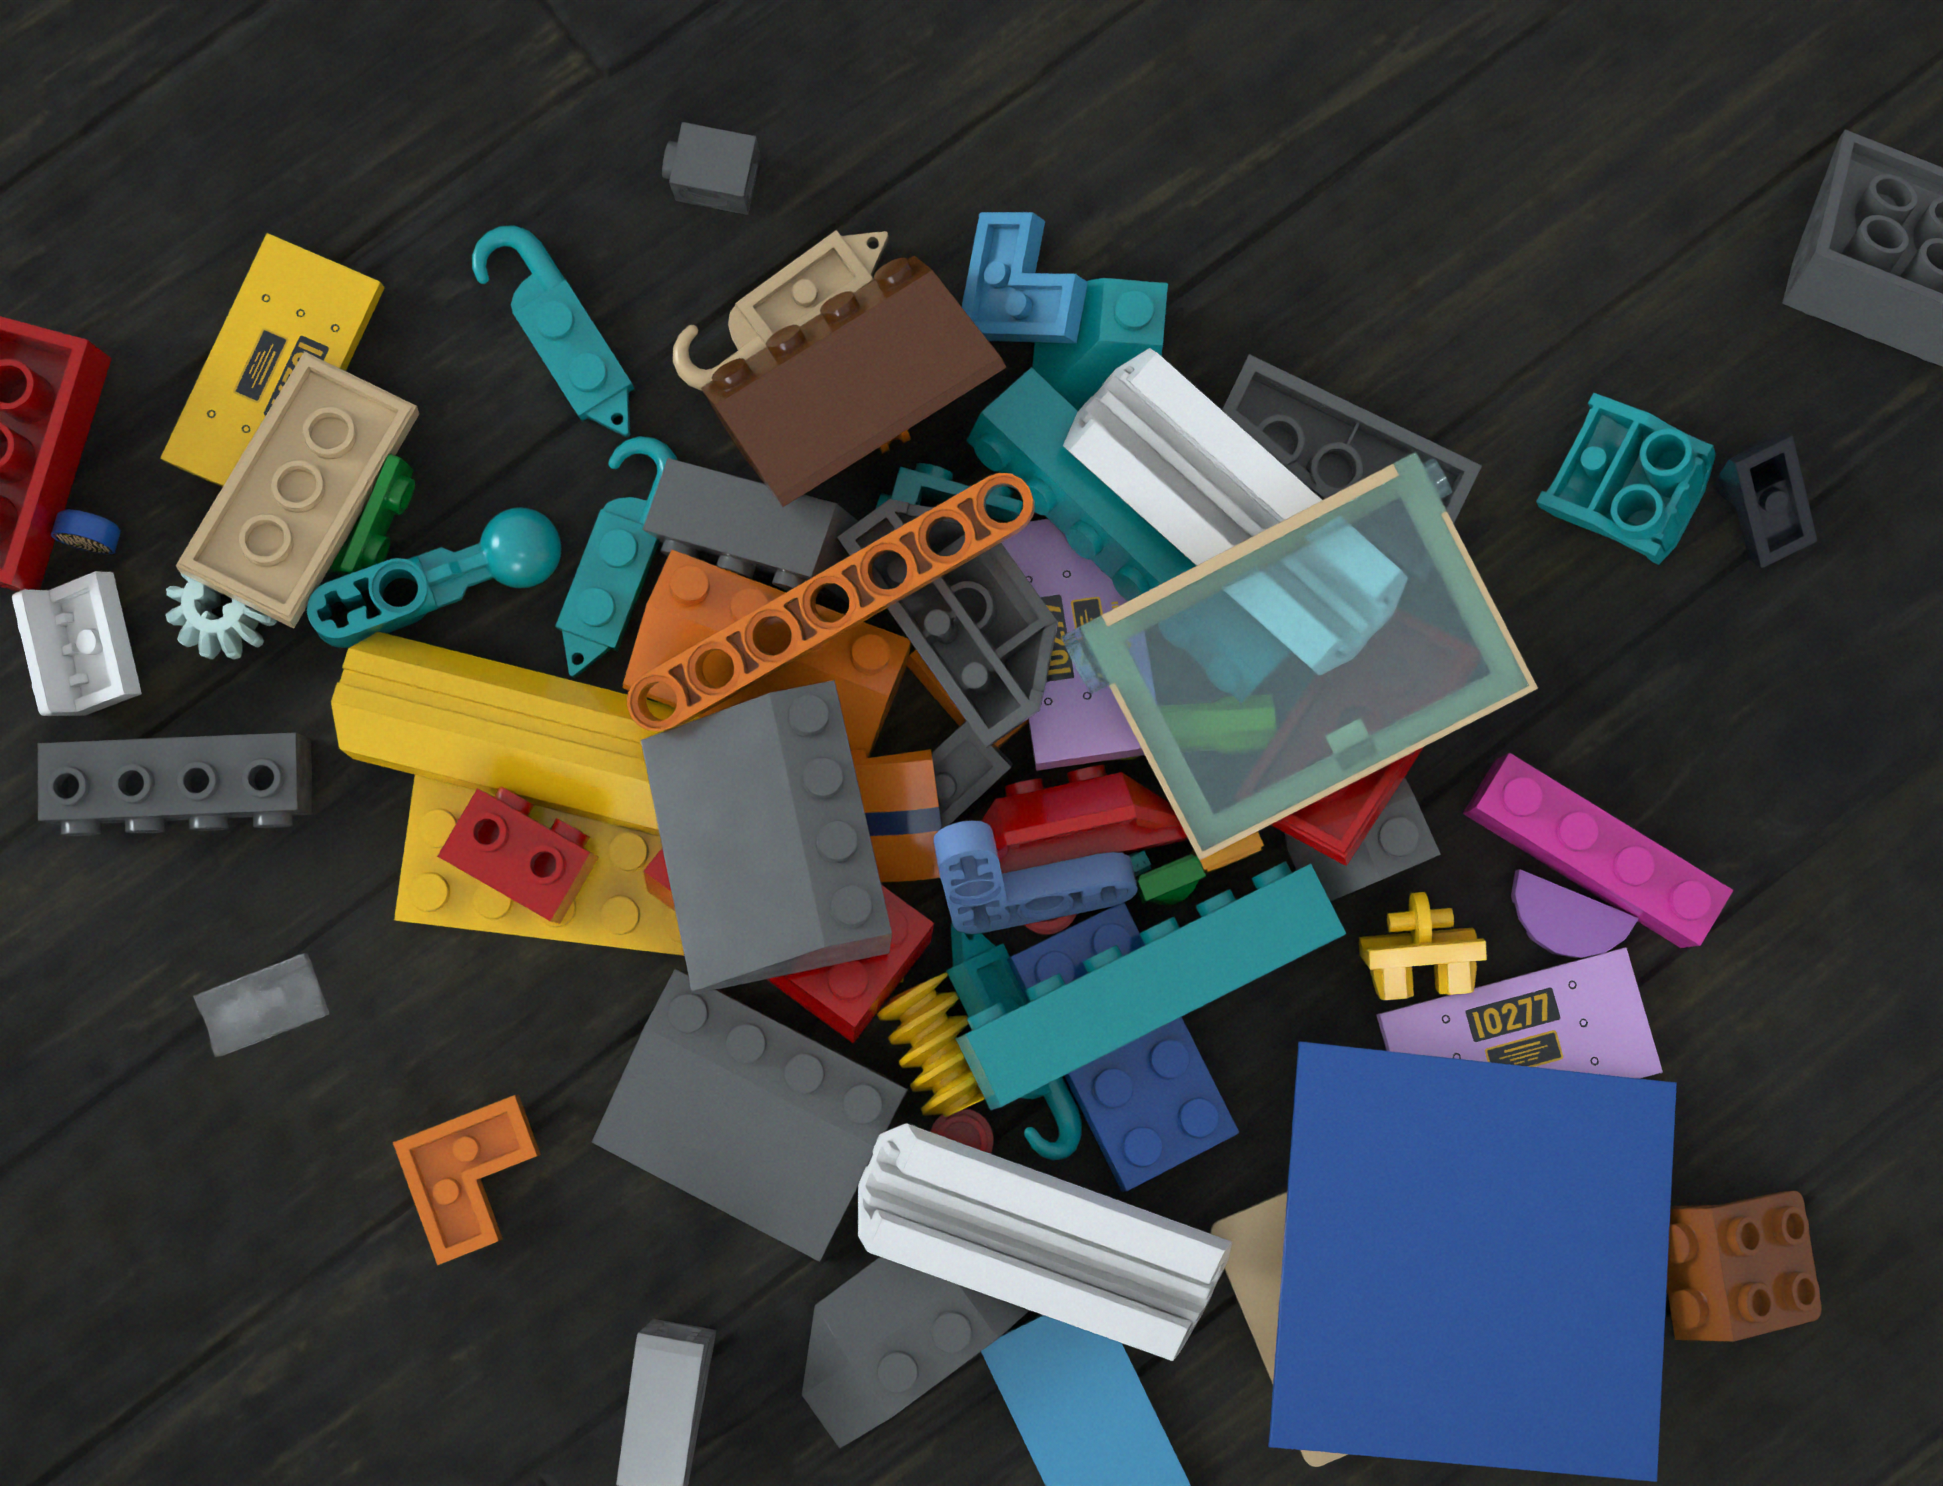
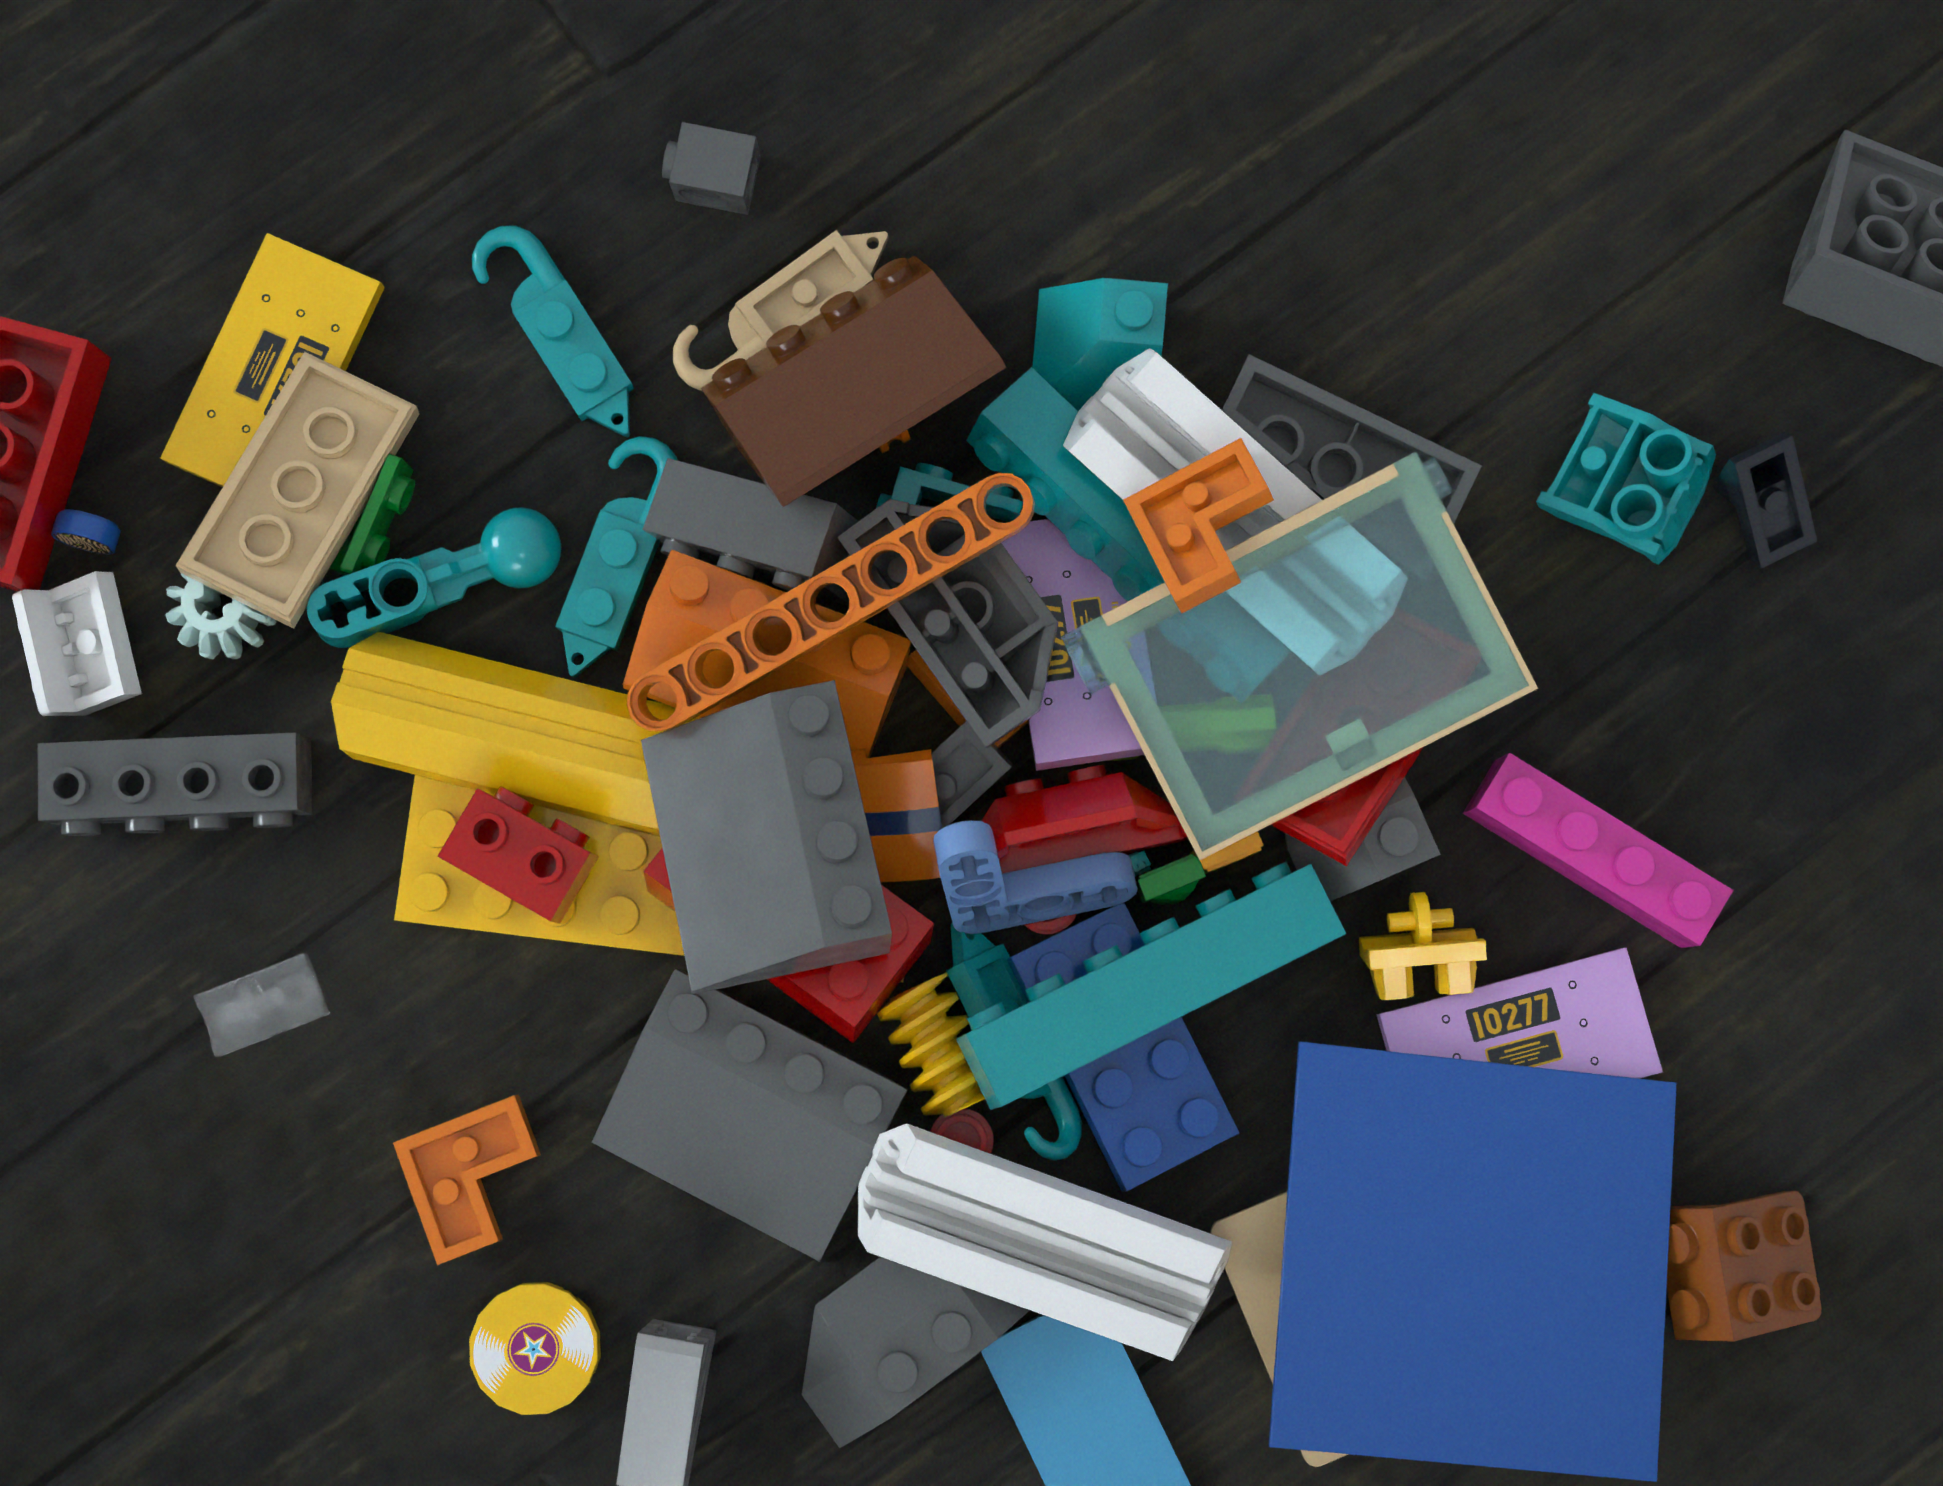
dark azure plate [962,212,1088,343] -> none
medium lavender tile [1511,869,1639,958] -> none
none -> yellow tile [469,1282,601,1415]
none -> orange plate [1123,438,1274,614]

